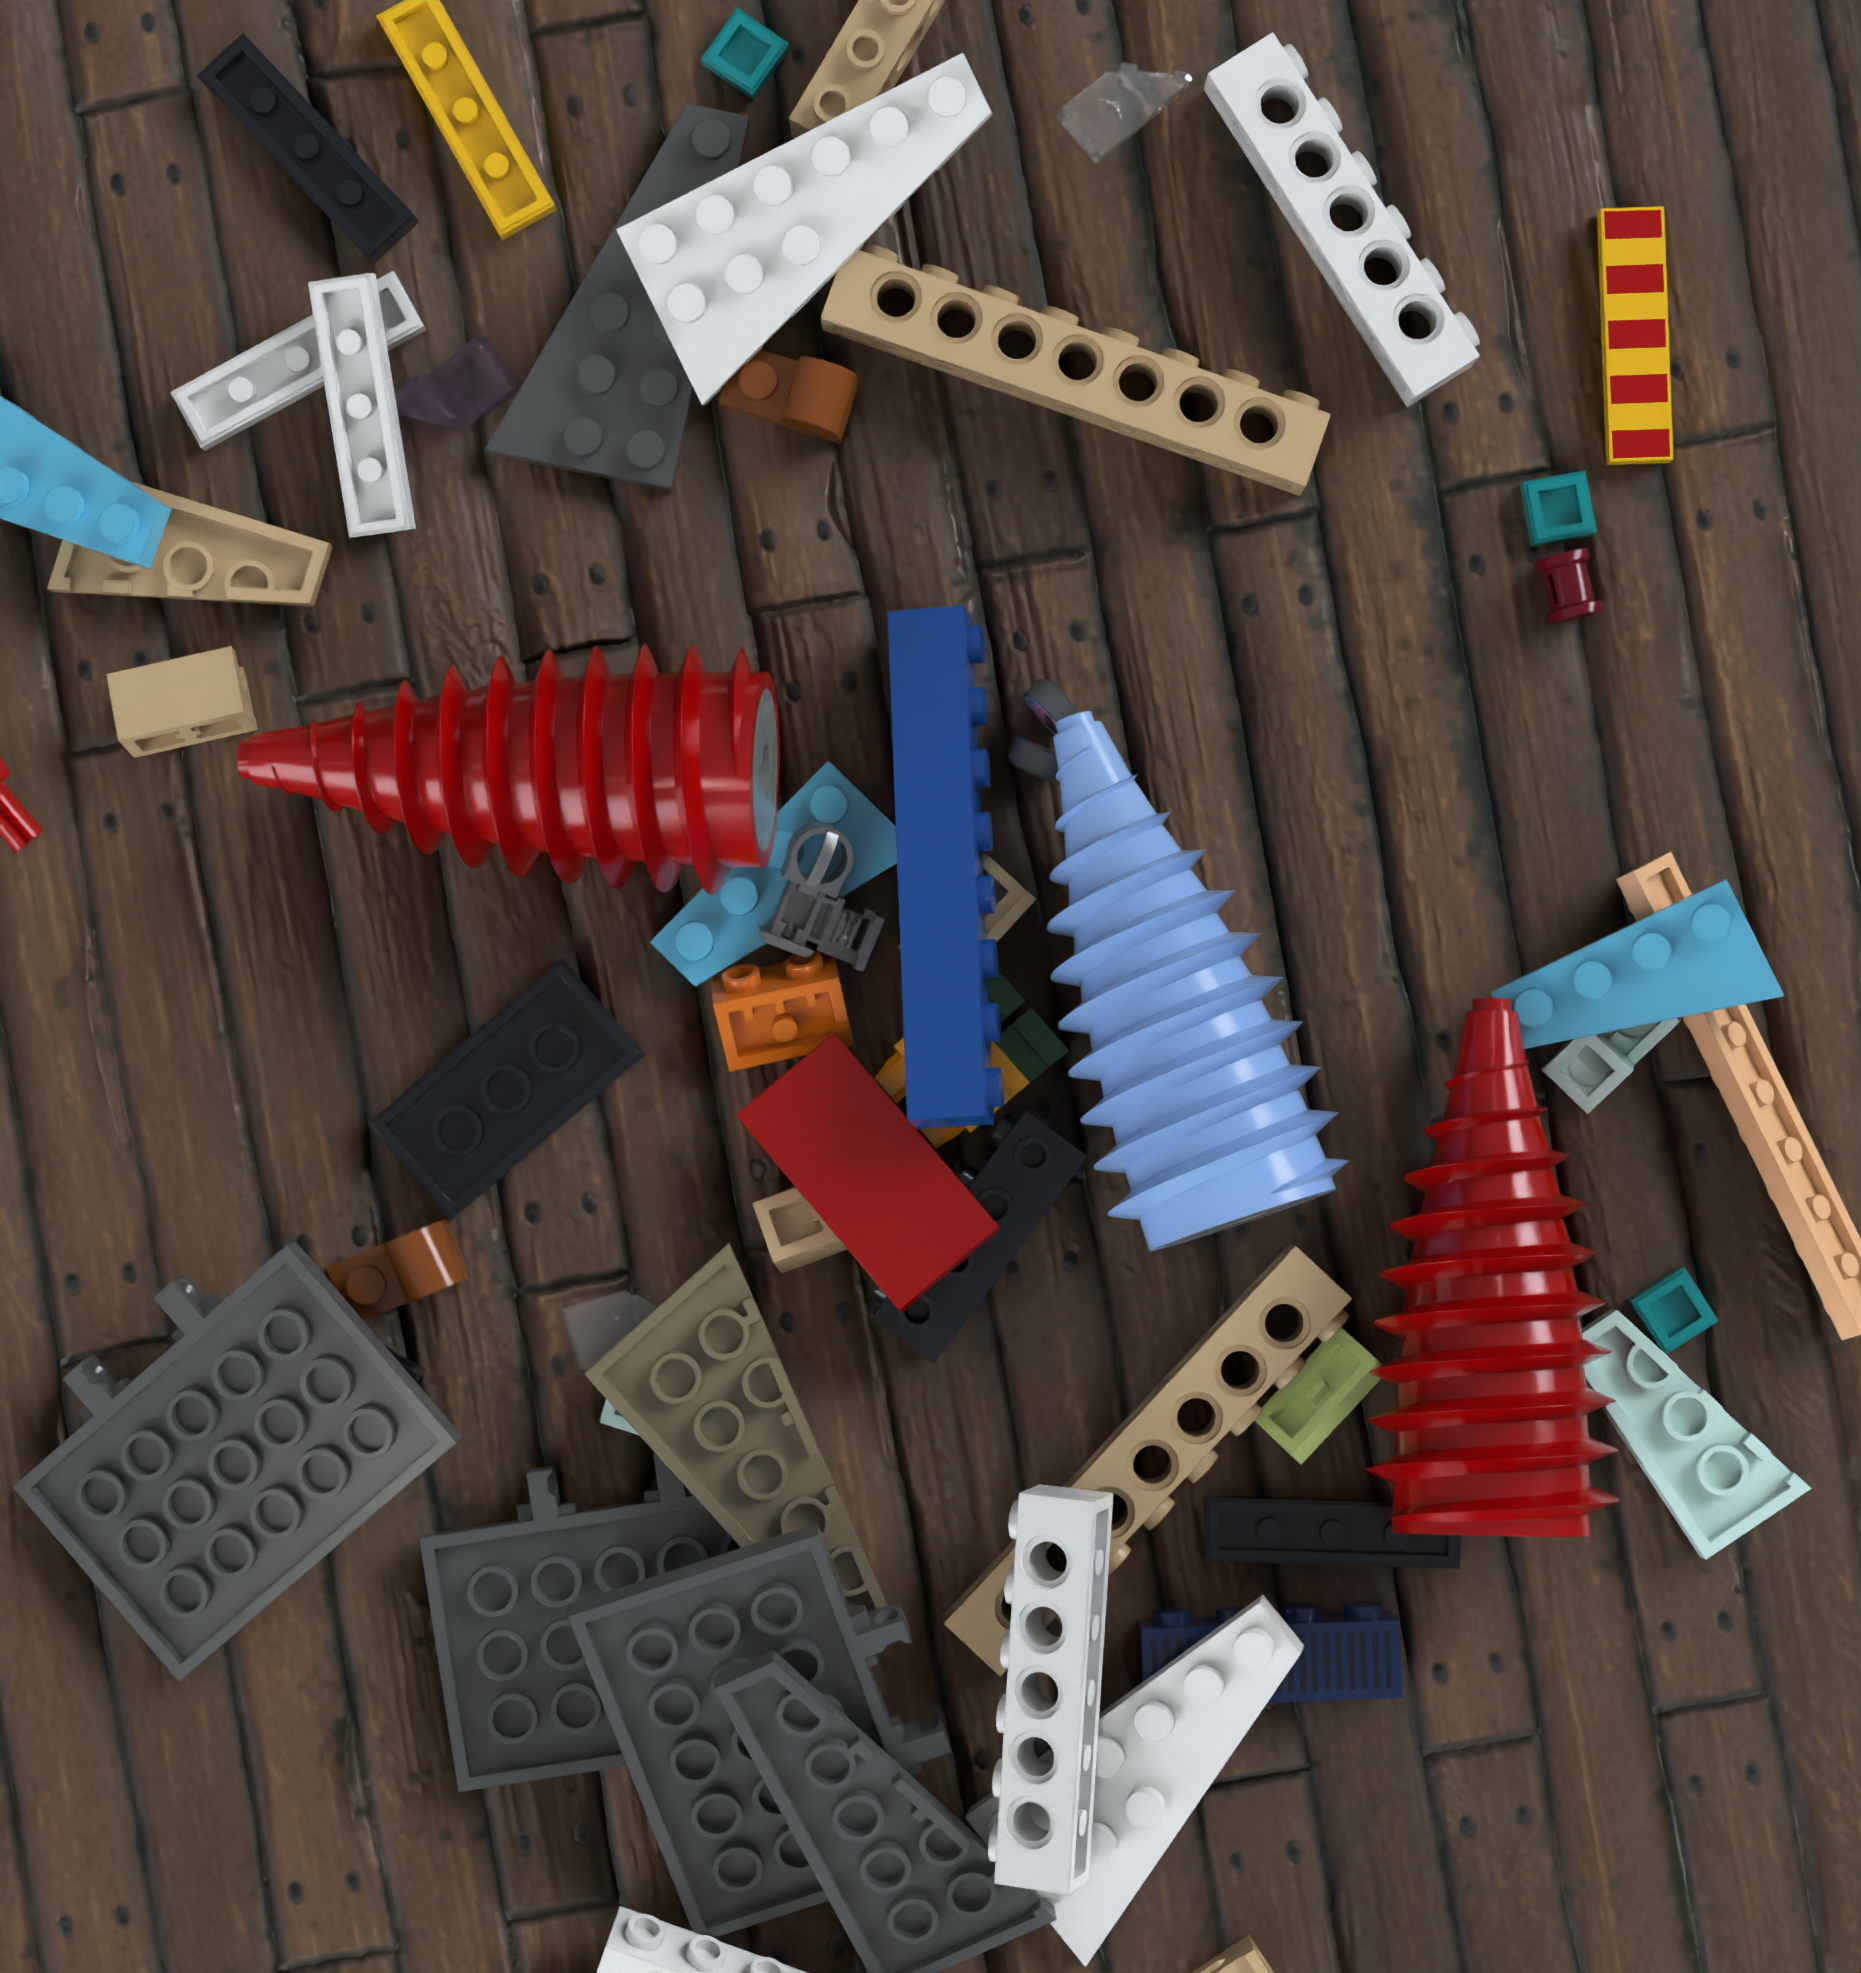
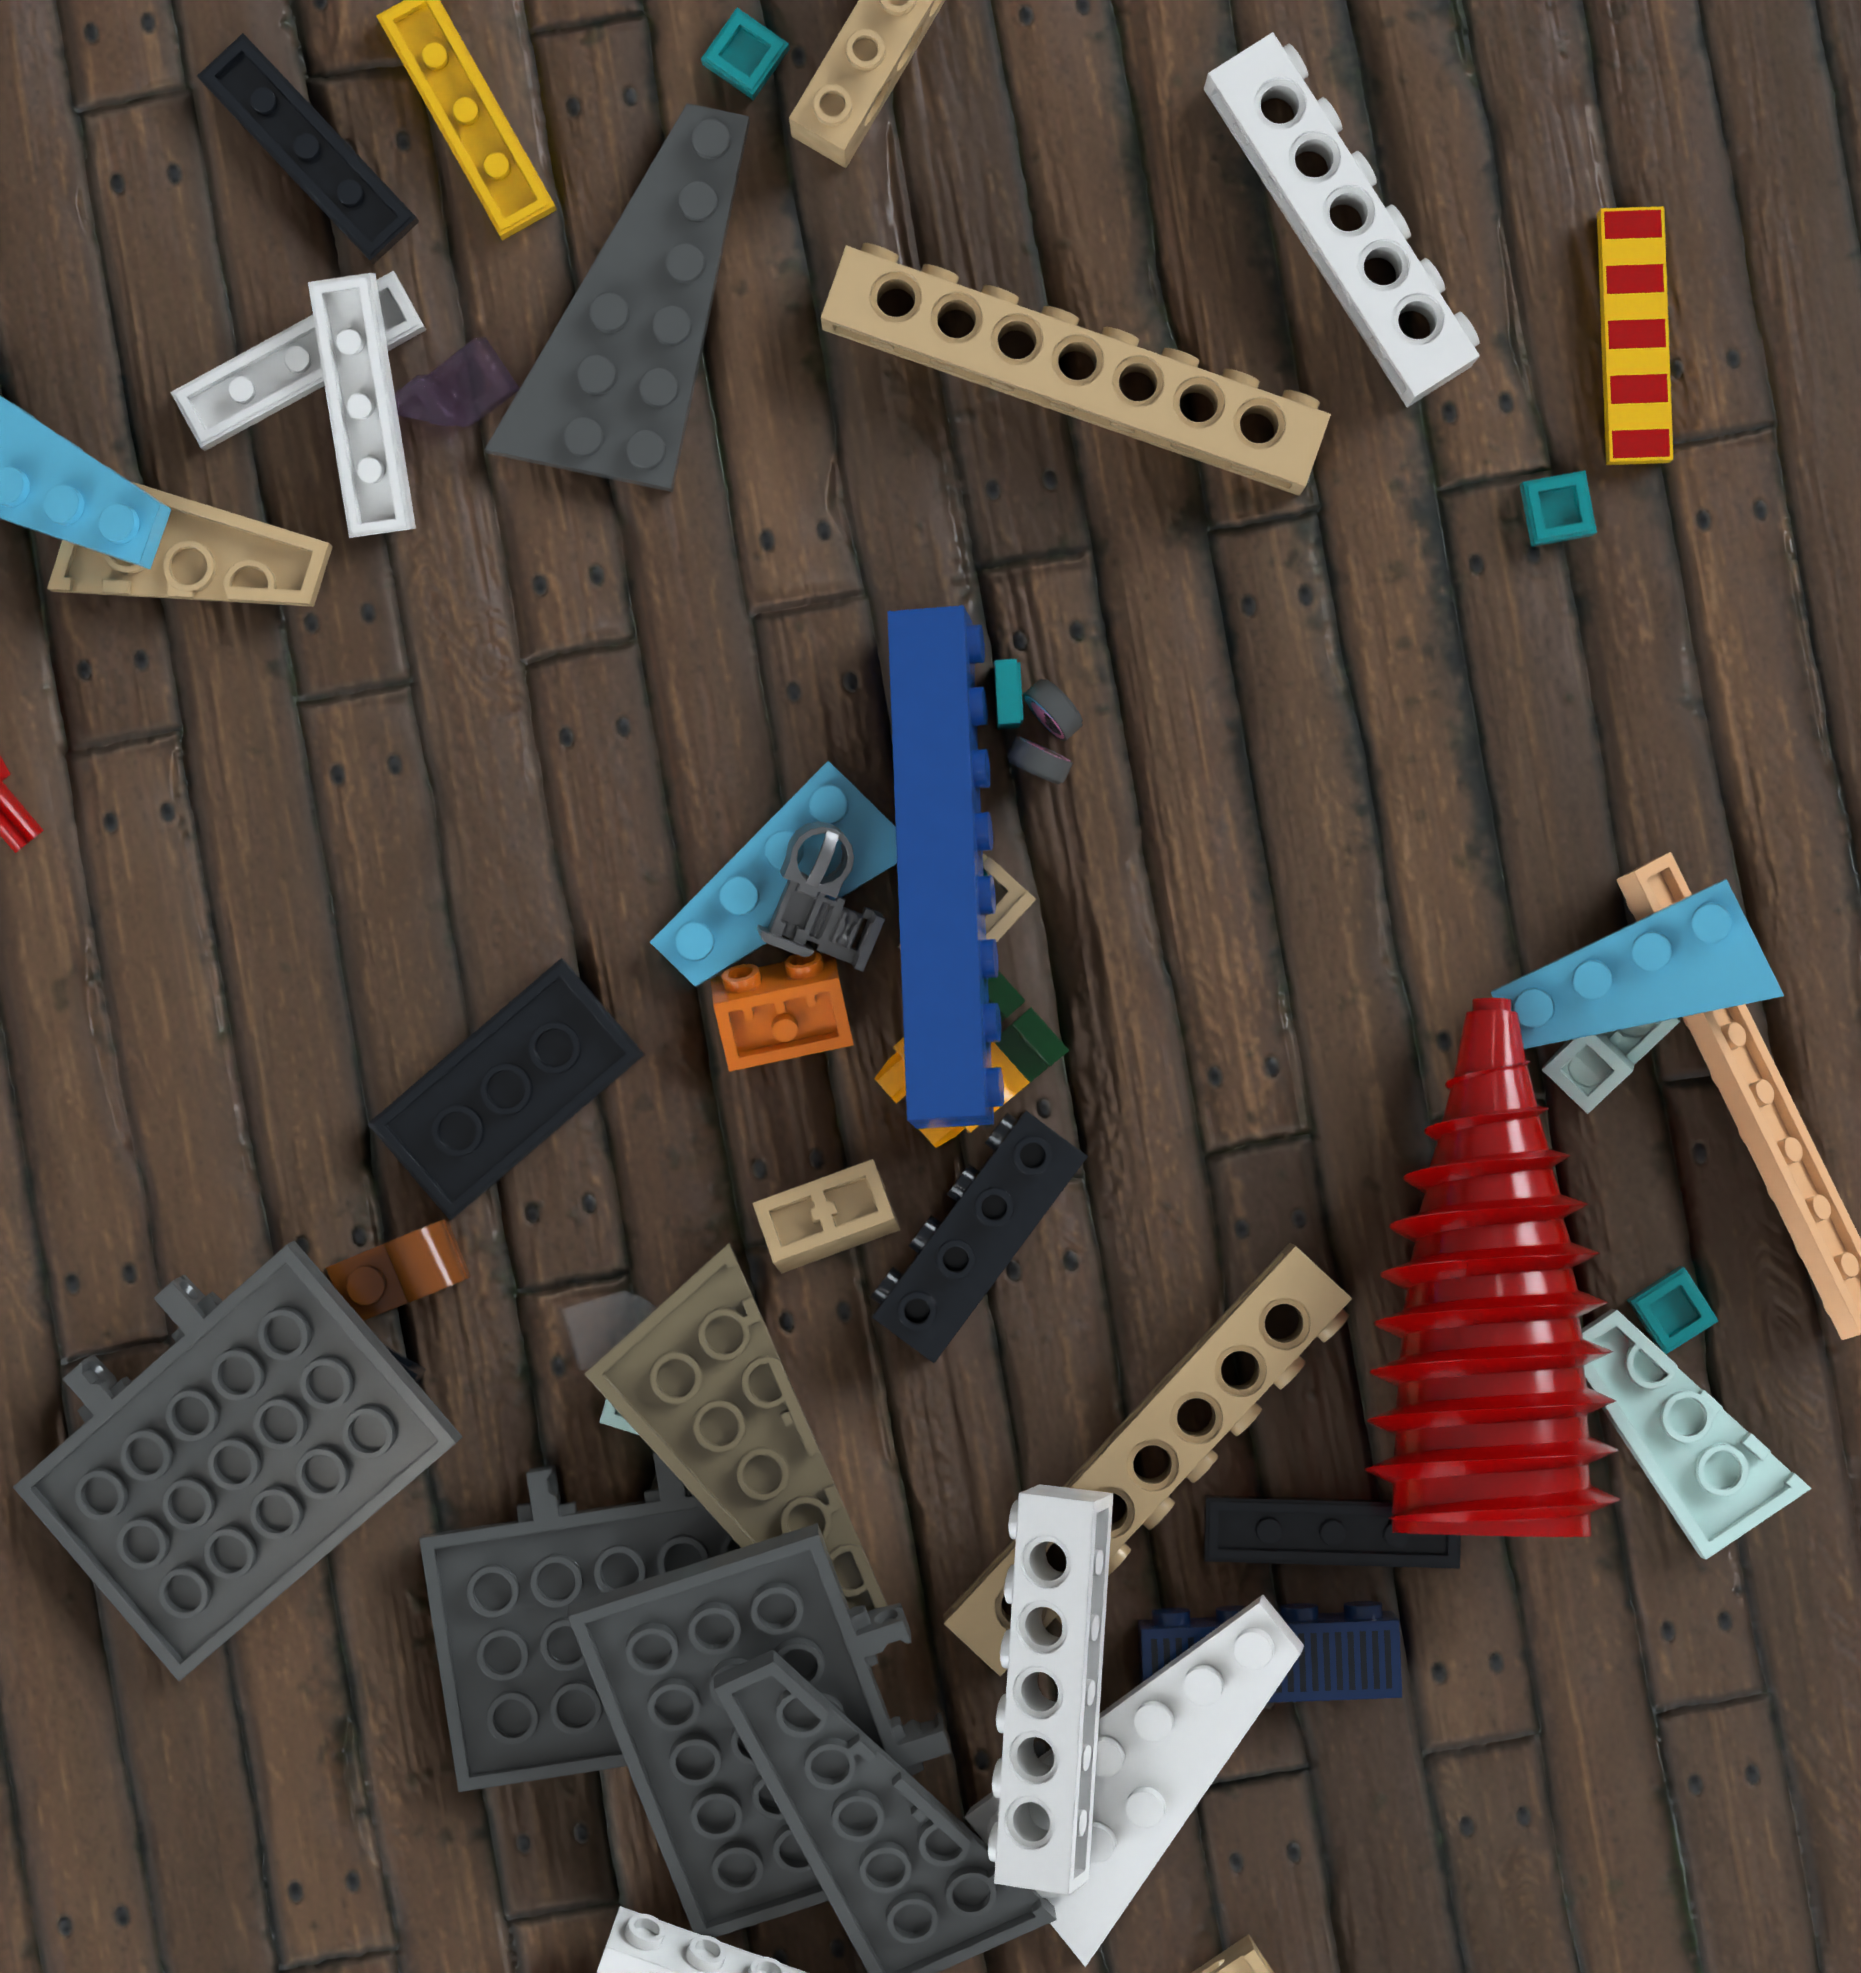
tan hinge [106,646,258,758] -> none
red cone [237,643,780,895] -> none
white wing [616,53,993,405] -> none
dark orange plate [719,350,859,444] -> none
red tile [736,1033,1001,1313] -> none
light blue cone [1047,711,1349,1251] -> none
clear slope [1055,62,1193,165] -> none
yellowish green plate [1254,1327,1382,1465] -> none
dark red bush [1534,548,1604,625] -> none
none -> teal tile [993,659,1024,730]

